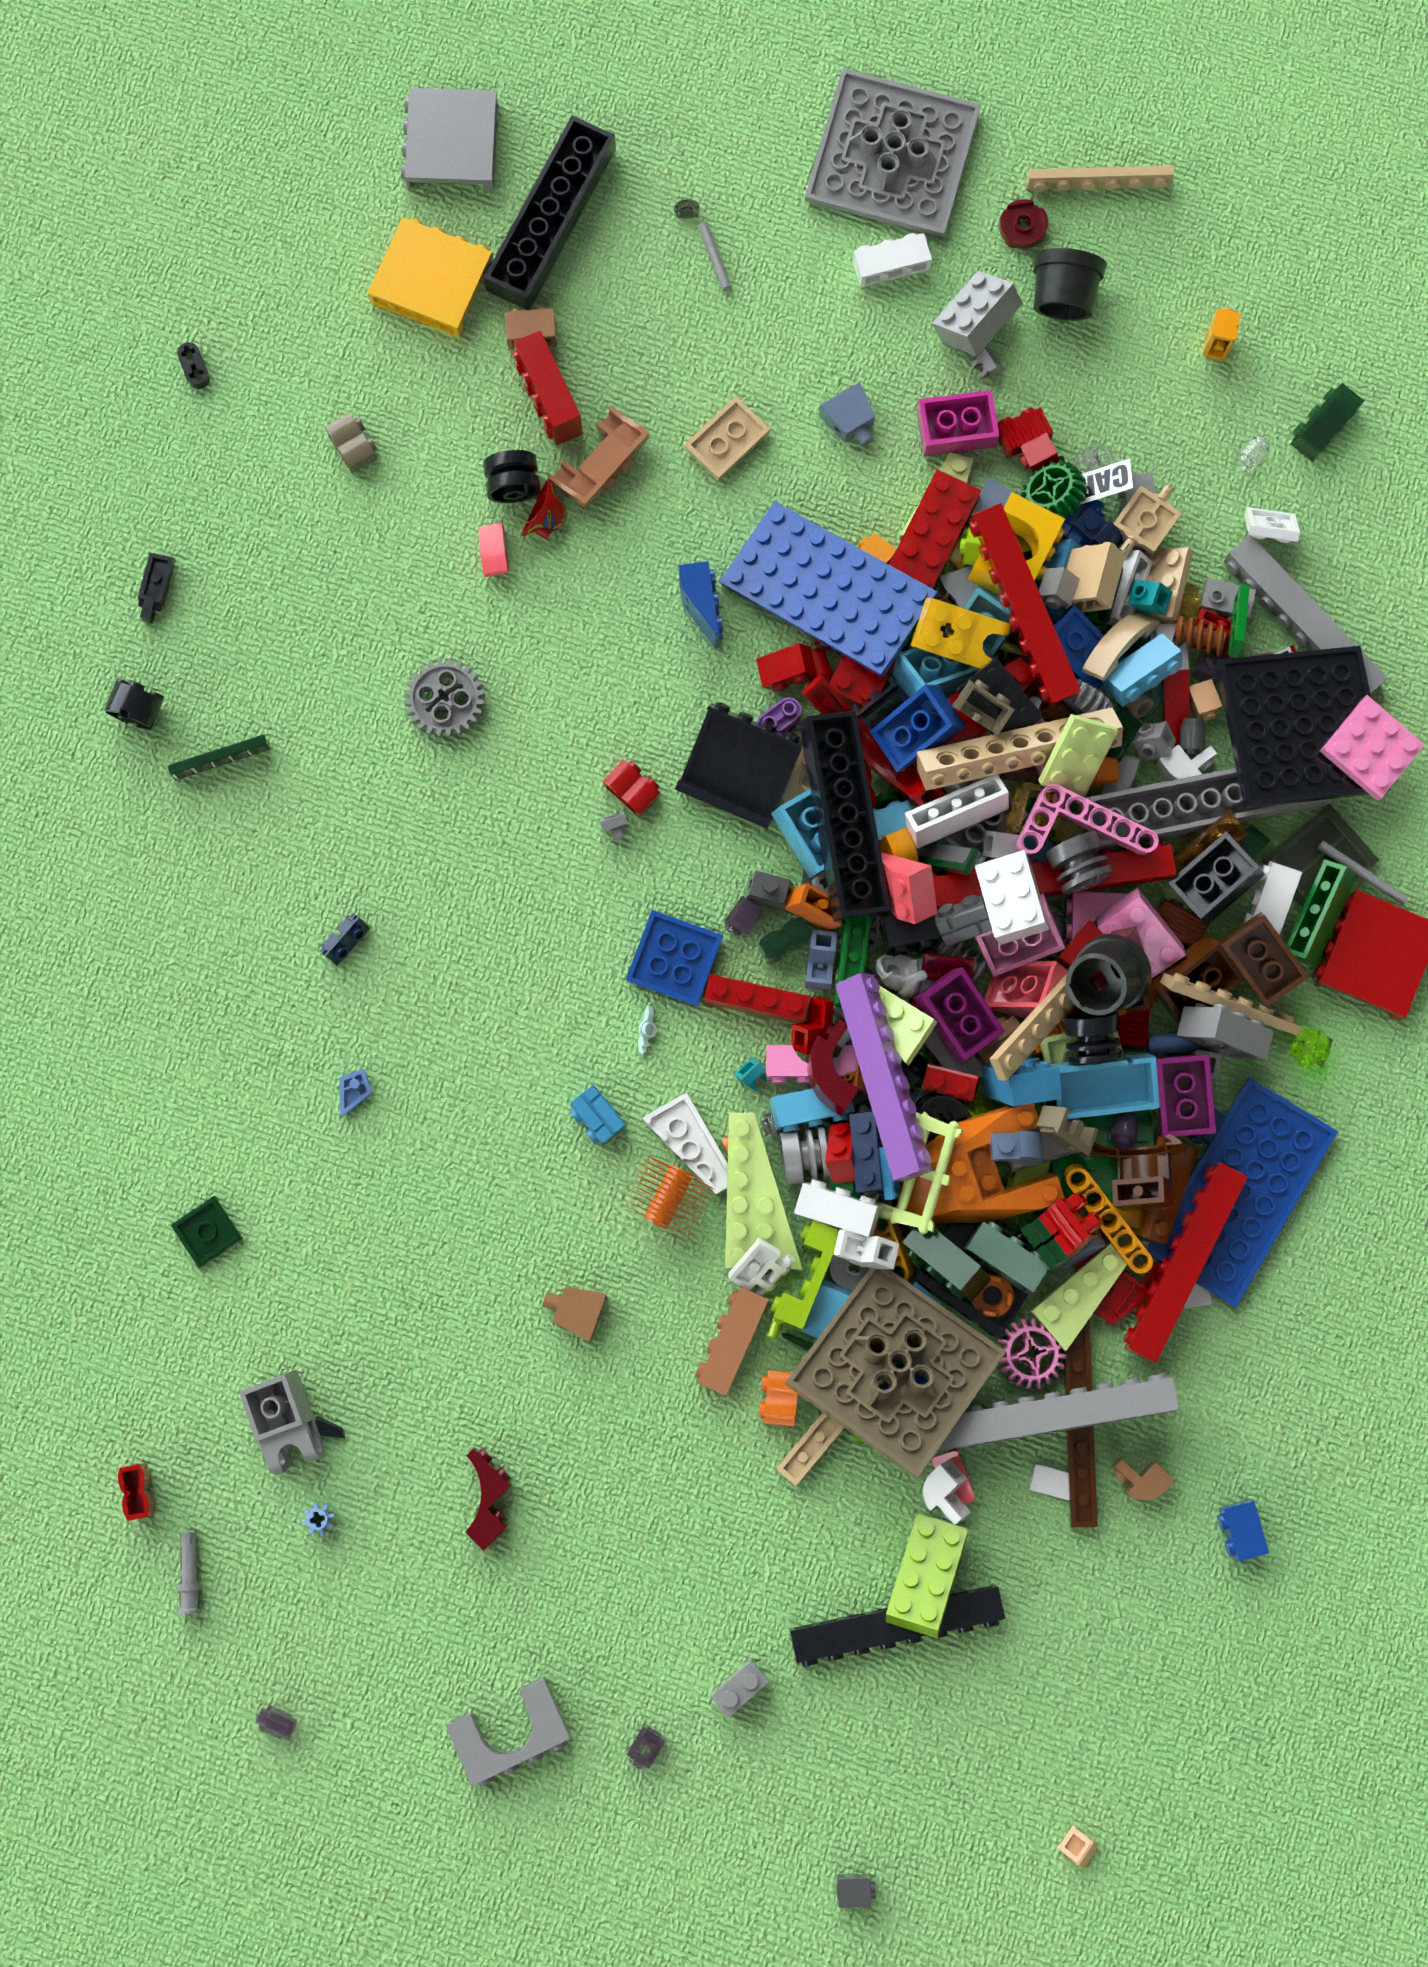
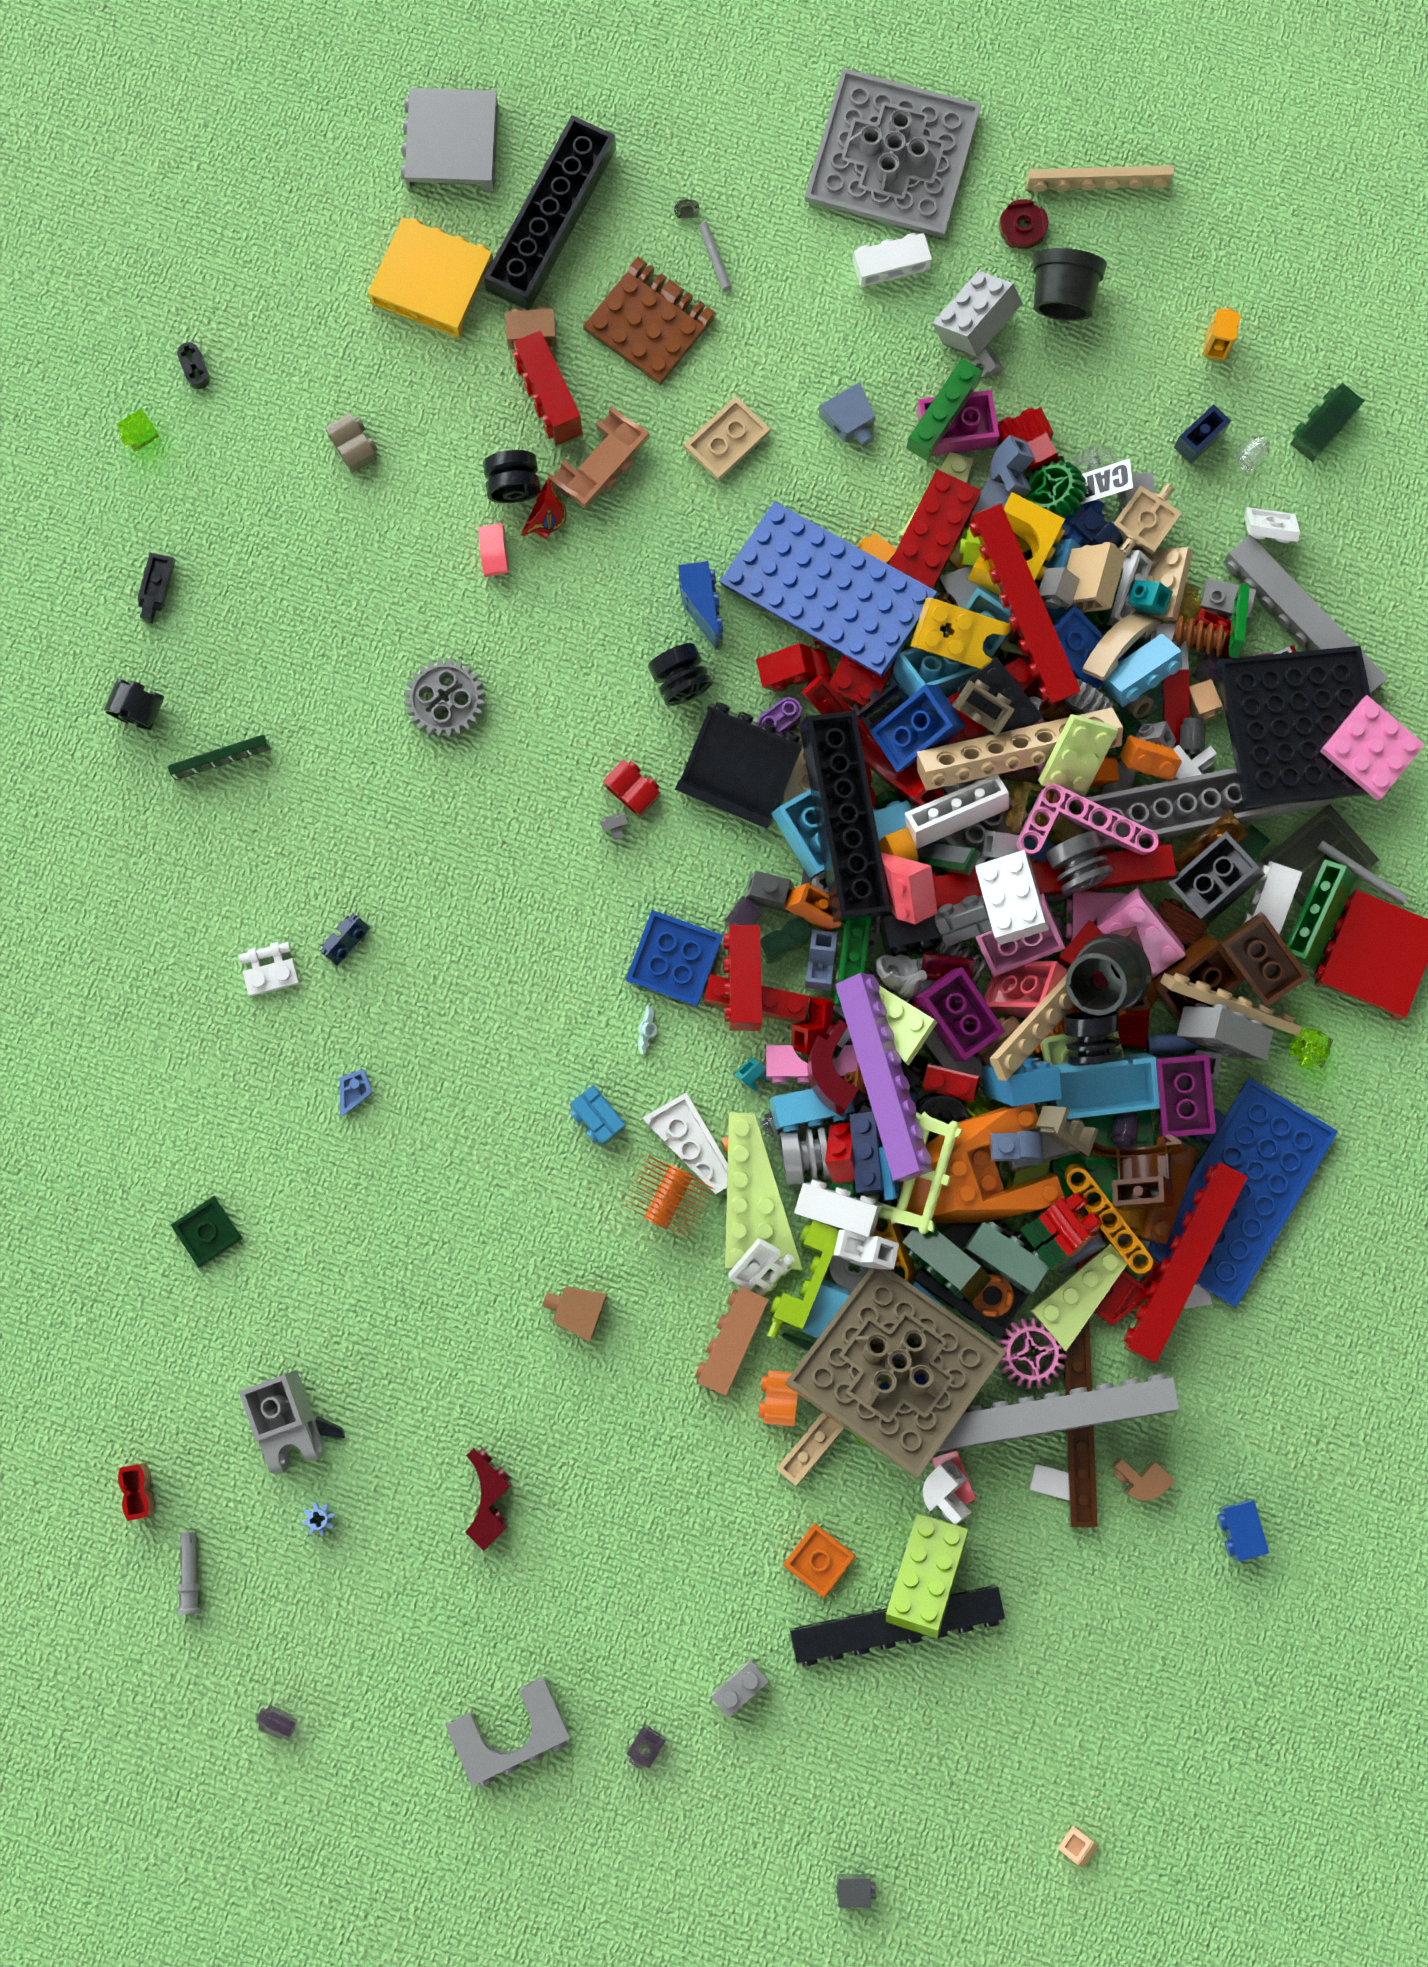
none -> clear neon green brick [116,408,159,452]
none -> white plate [239,942,300,997]
none -> dark orange hinge [583,257,716,385]
none -> black wheel [648,643,713,706]
none -> red brick [723,925,762,1031]
none -> orange plate [782,1522,856,1598]
none -> green brick [906,358,983,461]
none -> sand blue brick [990,435,1035,497]
none -> orange brick [1120,735,1182,781]
none -> dark blue brick [1174,404,1231,464]

